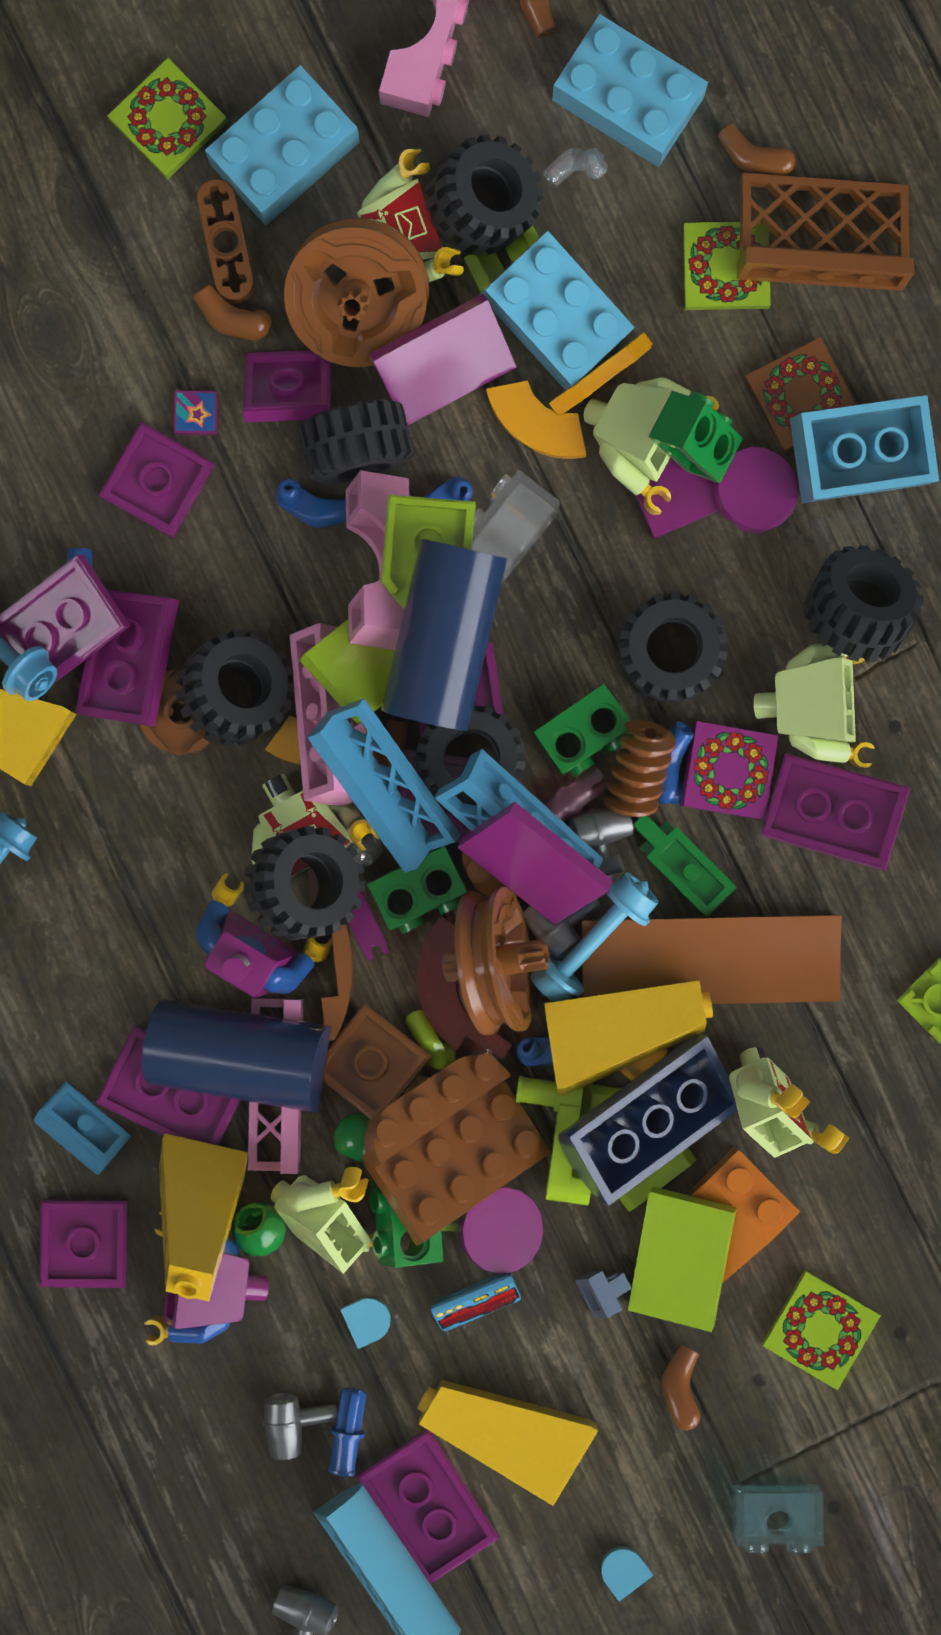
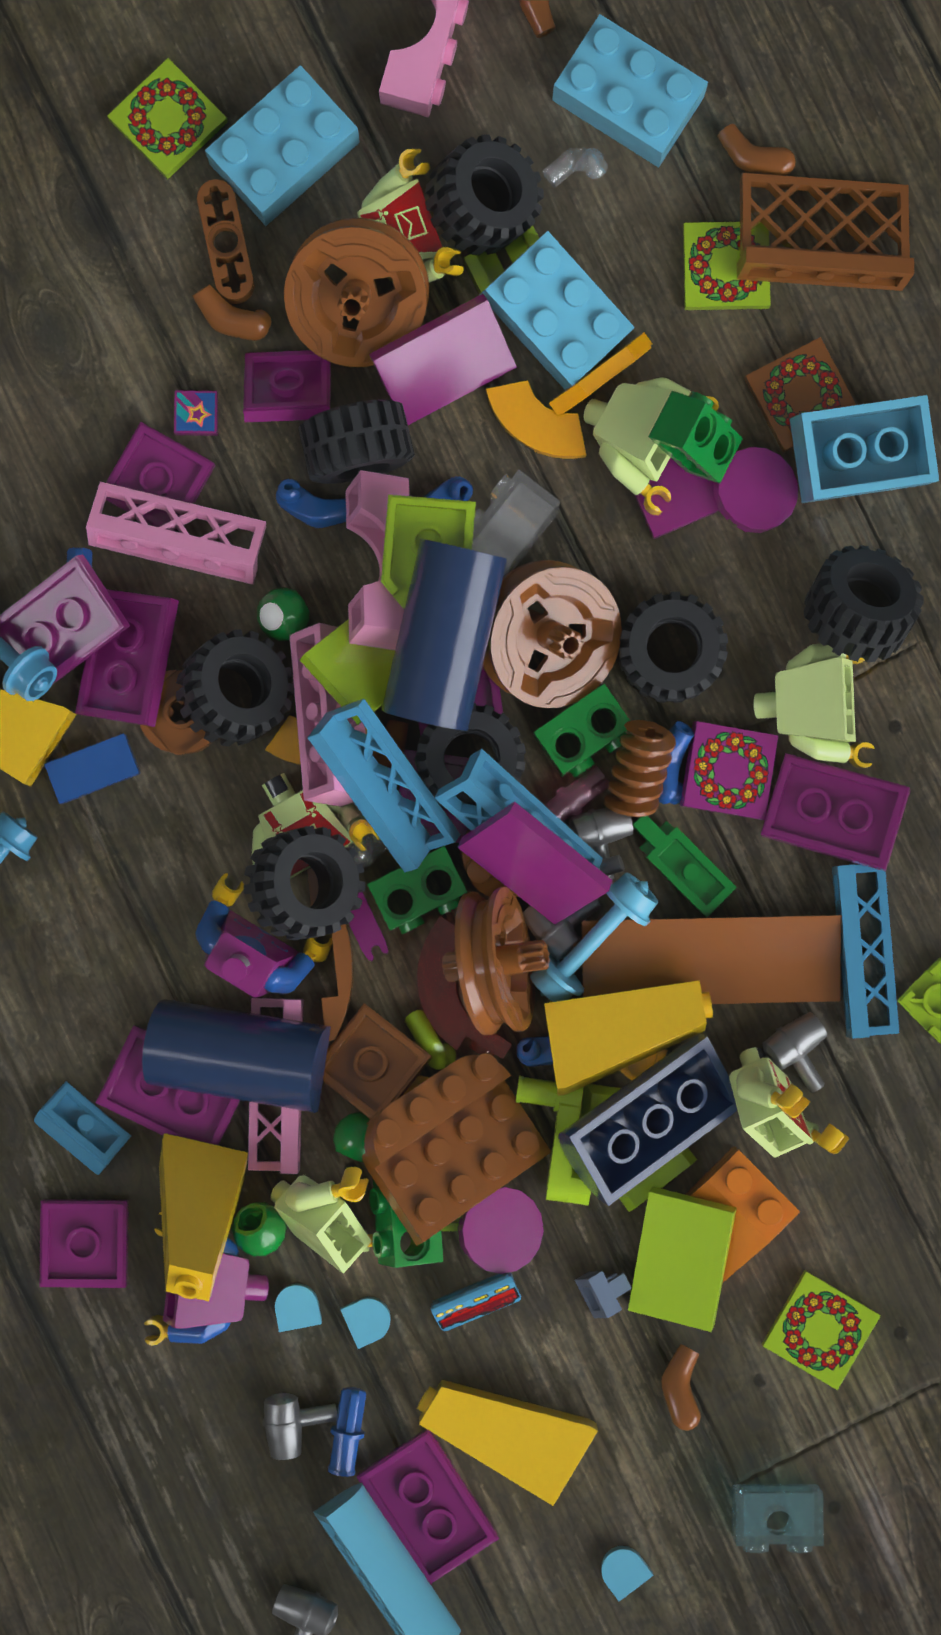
none -> blue tile [44,733,141,805]
none -> bright pink fence [86,482,266,585]
none -> green piece [257,587,310,642]
none -> medium azure tile [275,1283,322,1332]
none -> wheel [483,560,622,708]
none -> flat silver piece [763,1012,827,1093]
none -> dark azure fence [832,864,899,1039]

